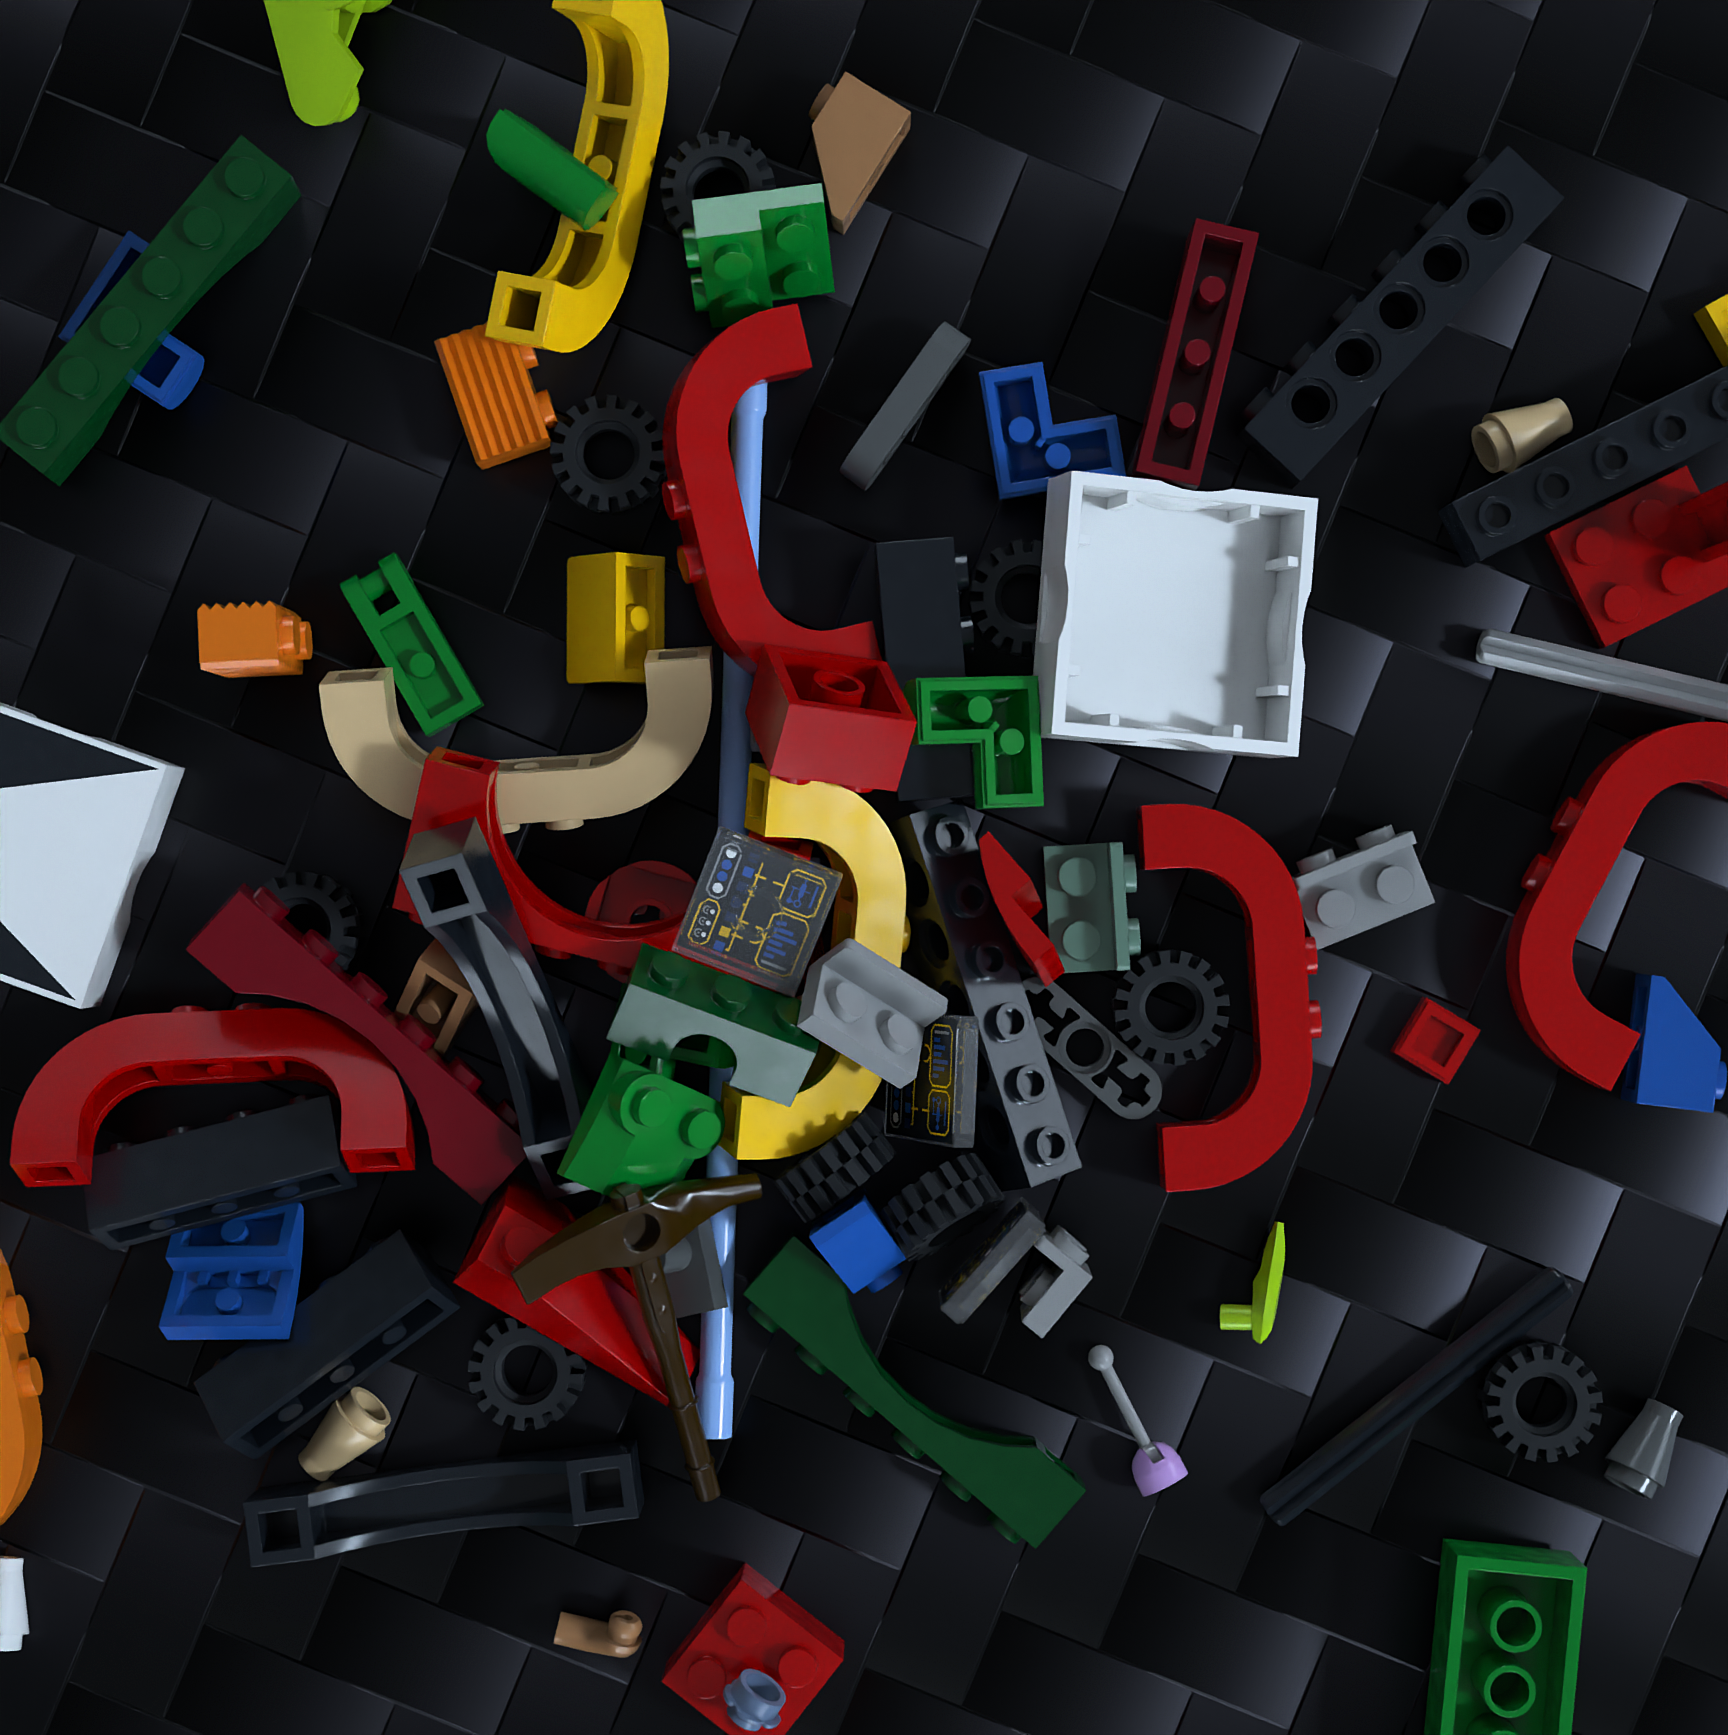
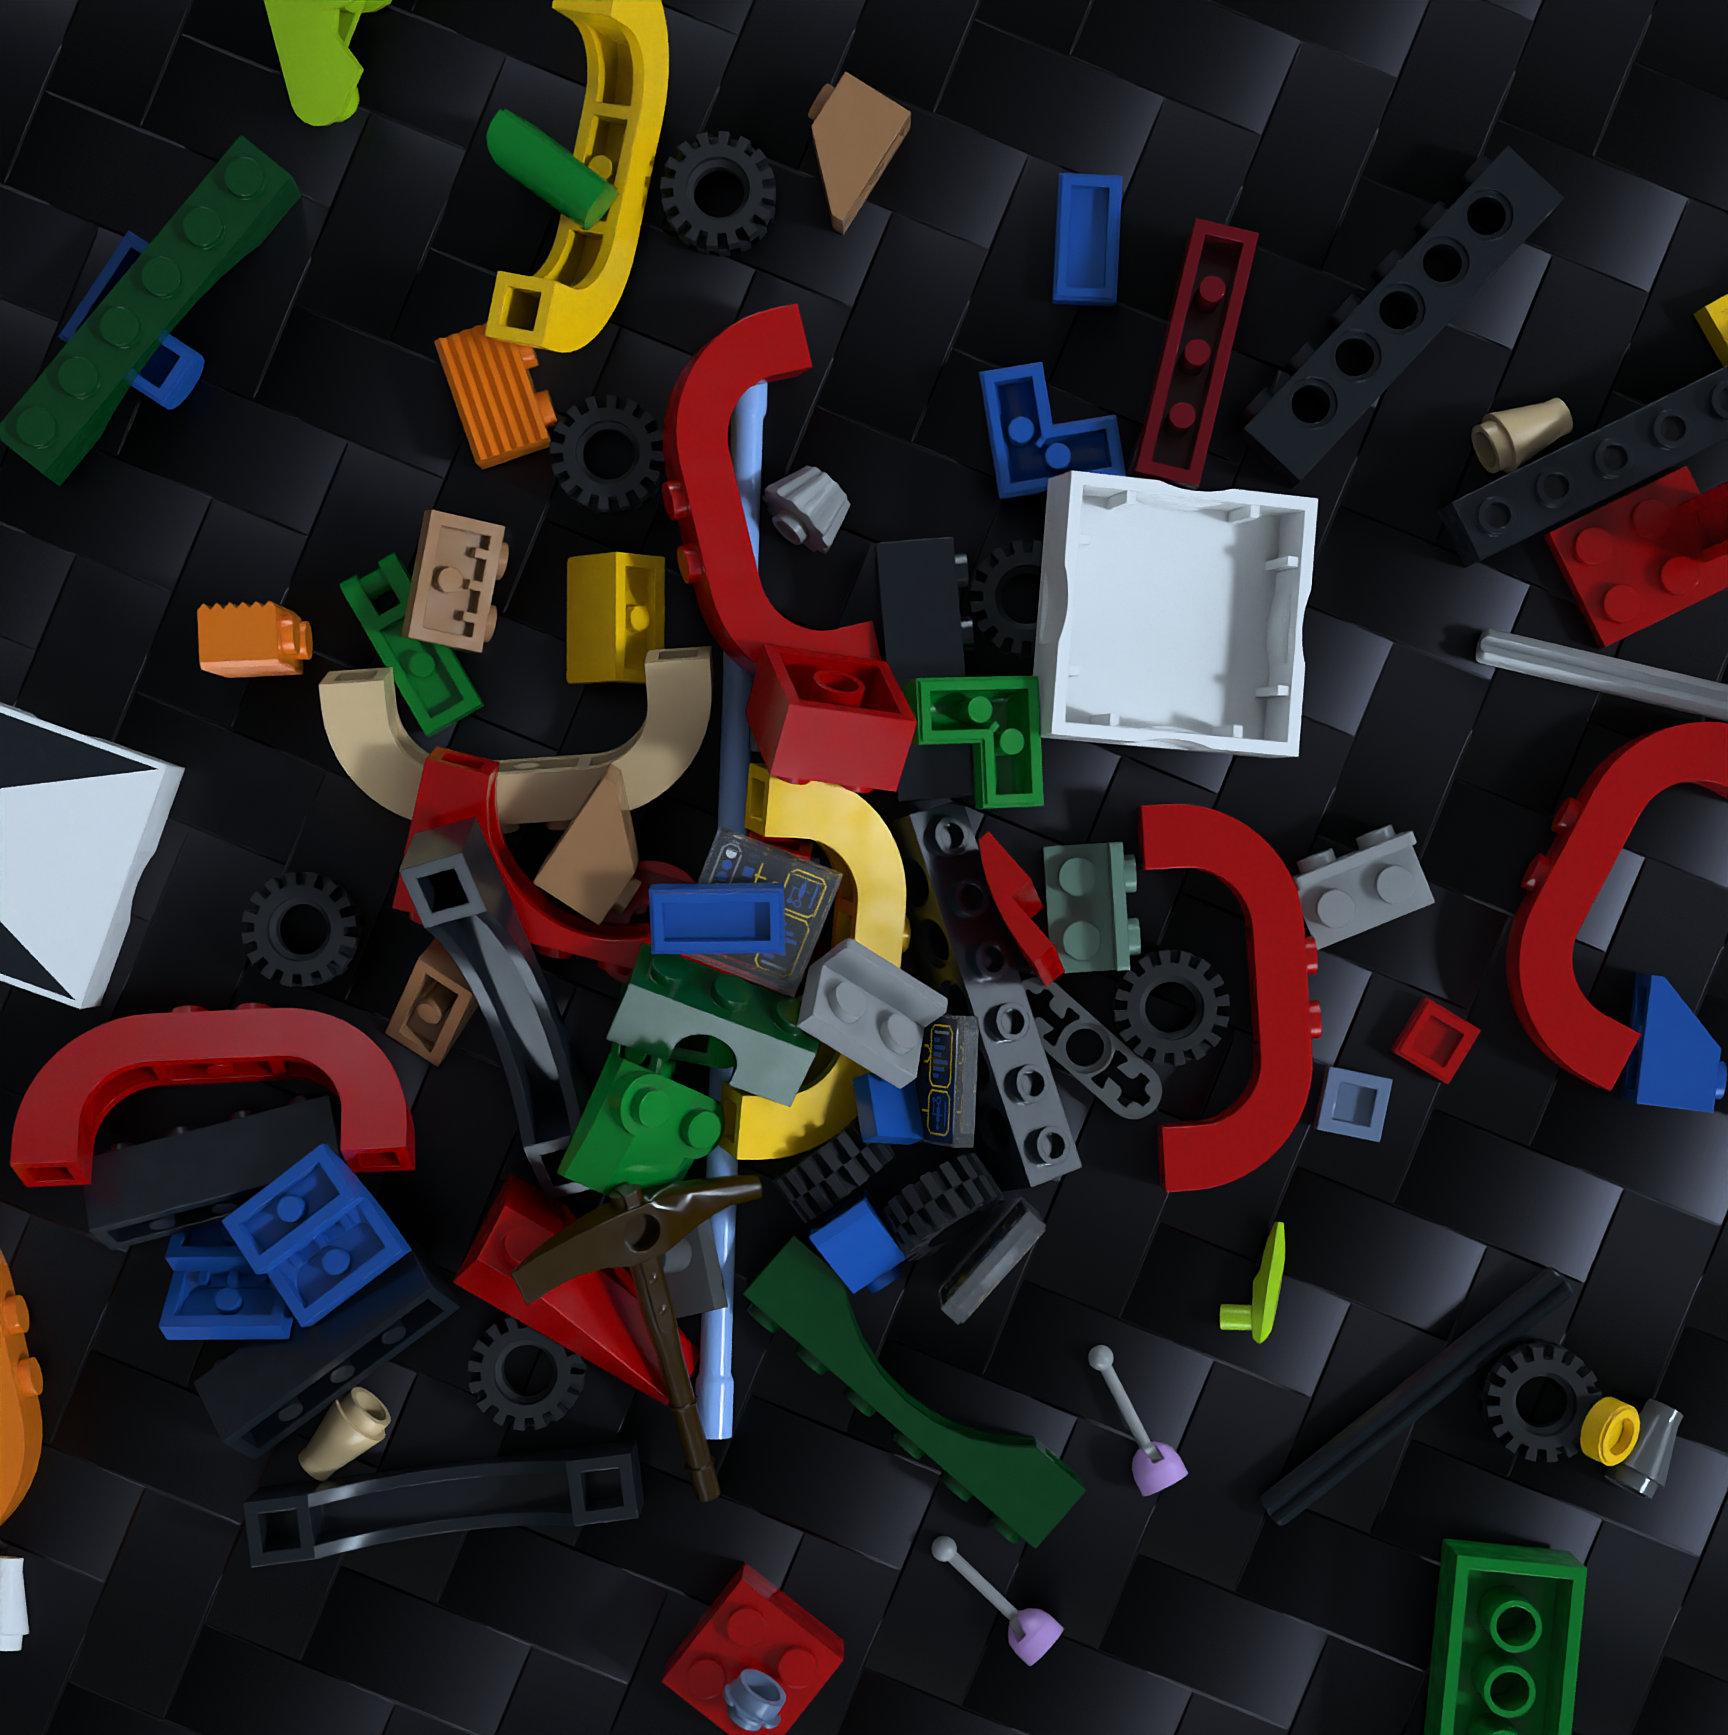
dark red arch [186,883,527,1205] -> none
medium nougat arm [553,1610,643,1658] -> none
green plate [683,183,835,328] -> none
dark grey beam [839,321,971,491] -> none
light grey bracket [1019,1225,1093,1338] -> none
none -> blue slope [222,1144,412,1327]
none -> medium nougat bracket [401,510,509,653]
none -> medium nougat slope [533,763,641,925]
none -> blue tile [649,883,786,954]
none -> light grey piece [762,465,851,554]
none -> blue tile [852,1073,925,1145]
none -> hinge [931,1536,1064,1666]
none -> blue tile [1052,173,1123,307]
none -> sand blue plate [1314,1065,1393,1142]
none -> yellow tile [1580,1397,1640,1466]

